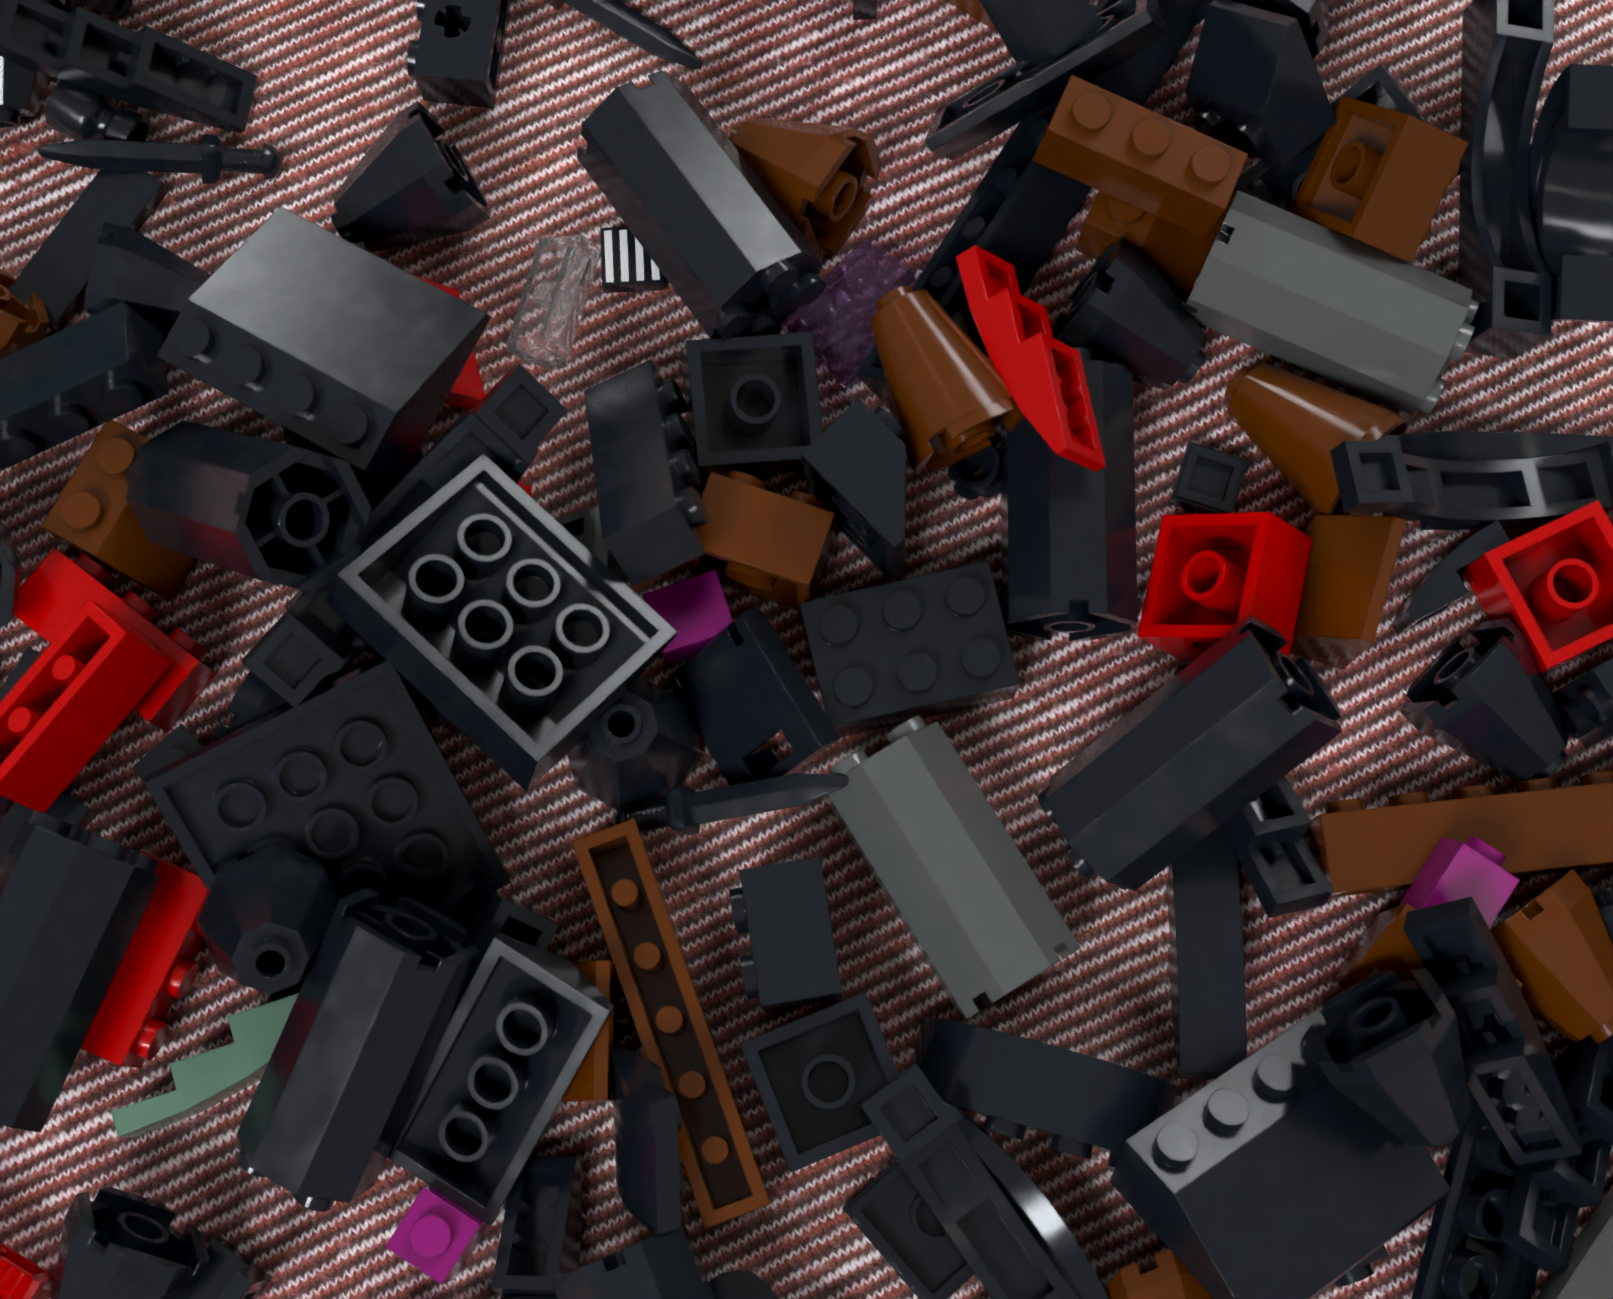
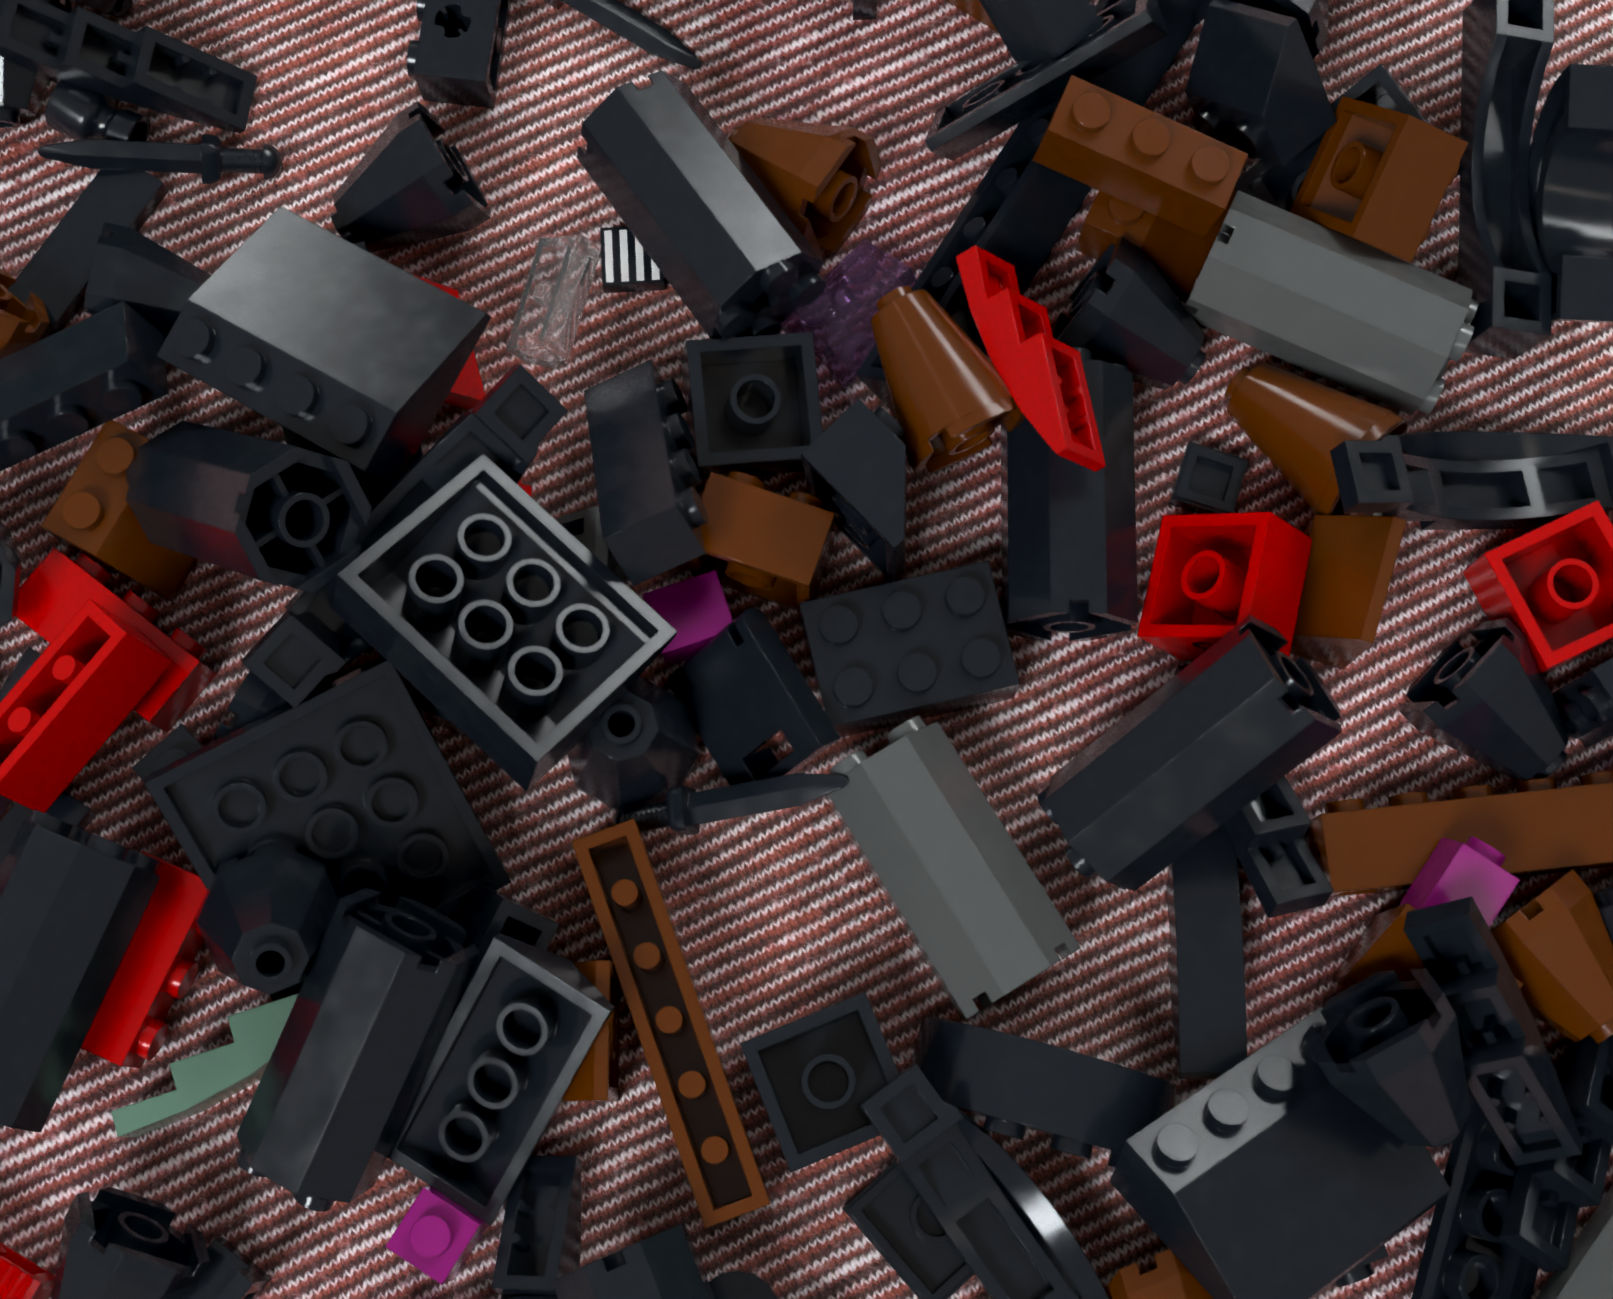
black slope [611,1046,684,1236] -> none
black brick [729,857,842,1013] -> none
black plate [949,445,1001,500] -> none
black slope [1391,520,1511,636] -> none

